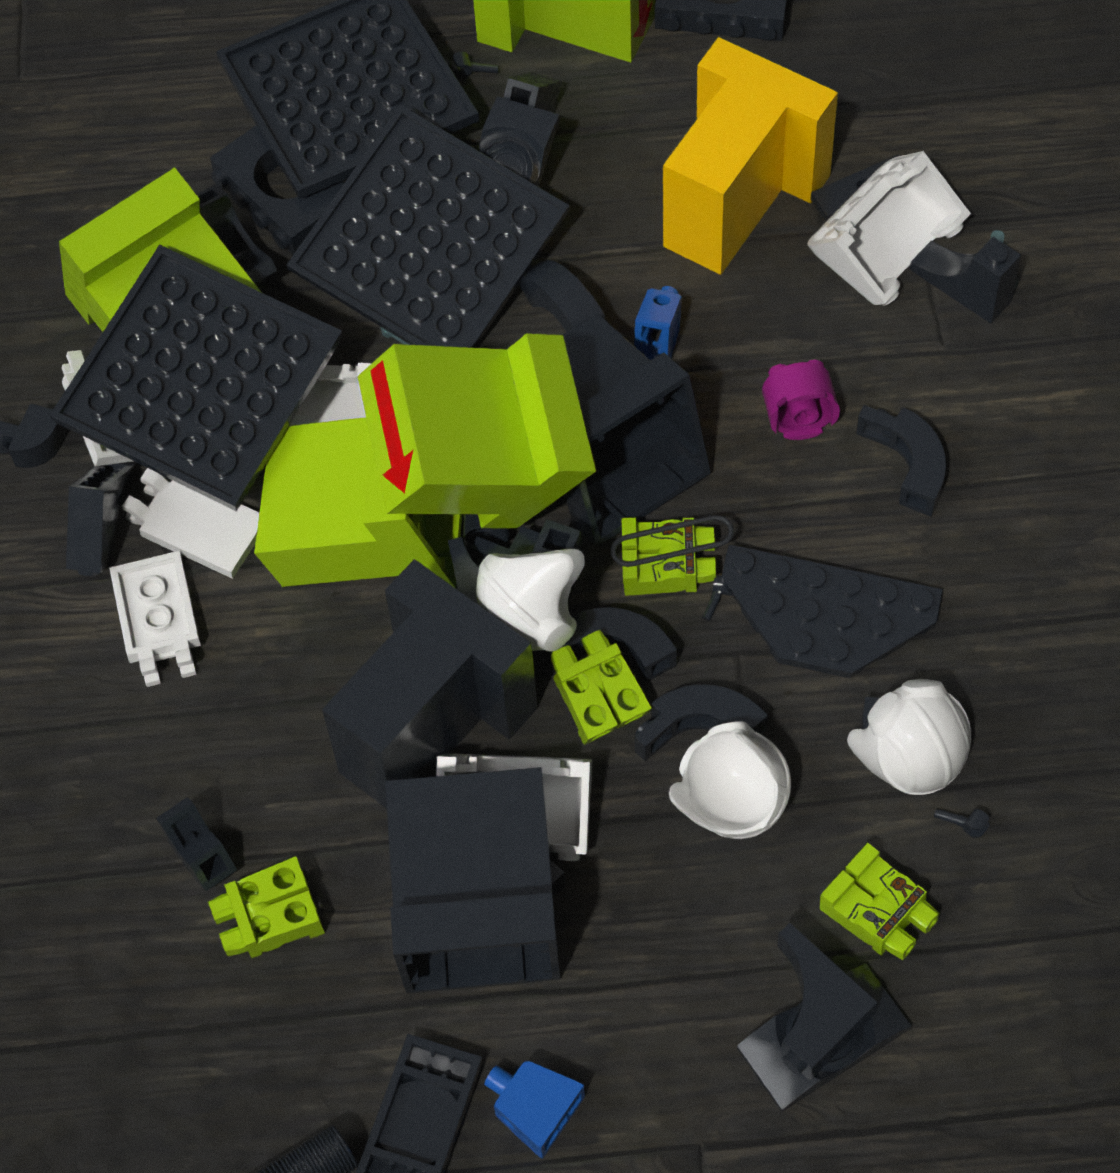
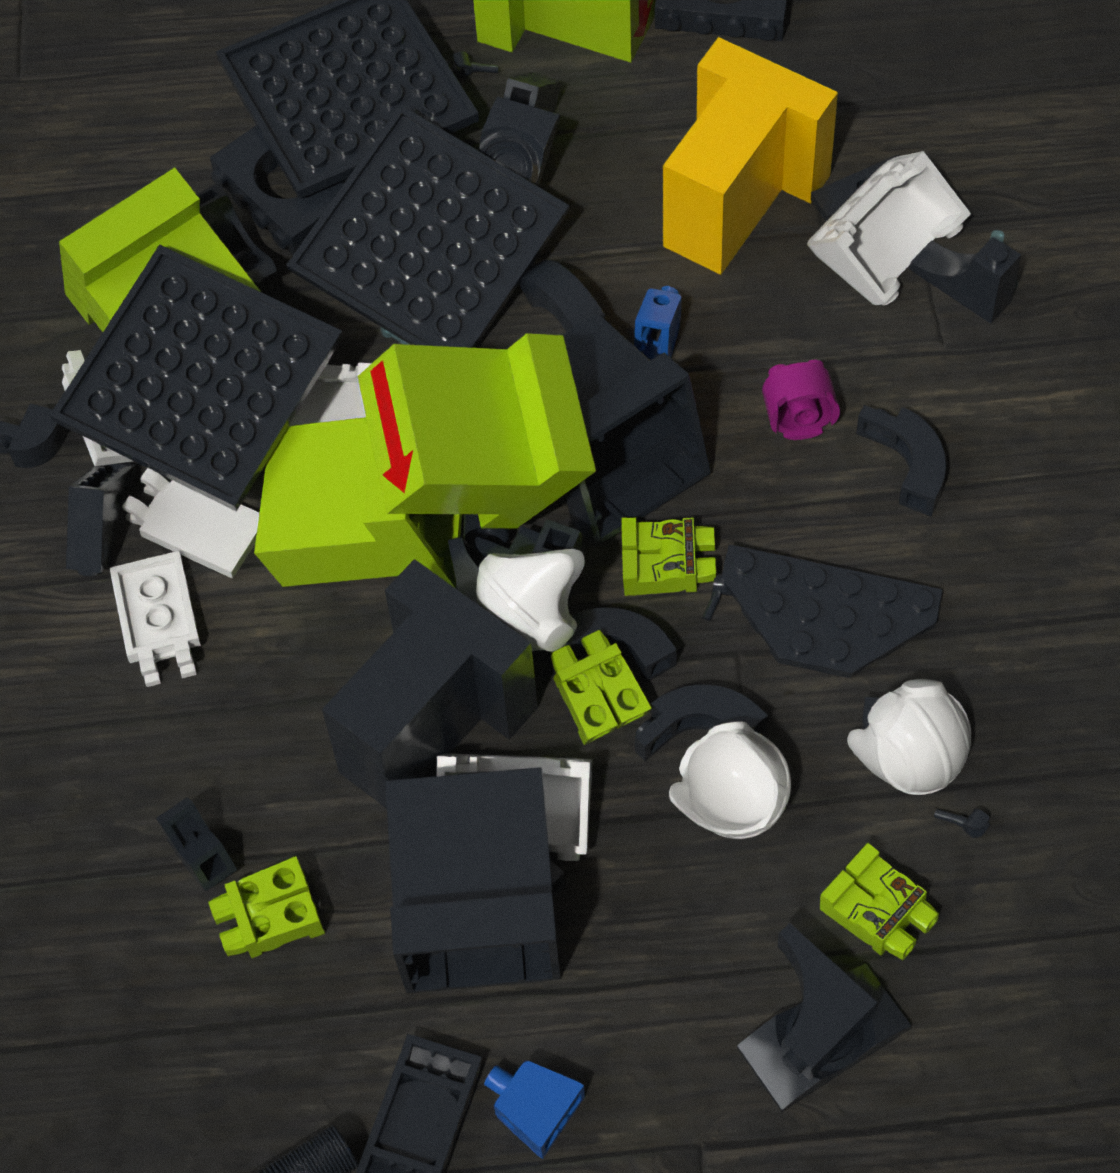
black piece [611,515,734,567] -> none

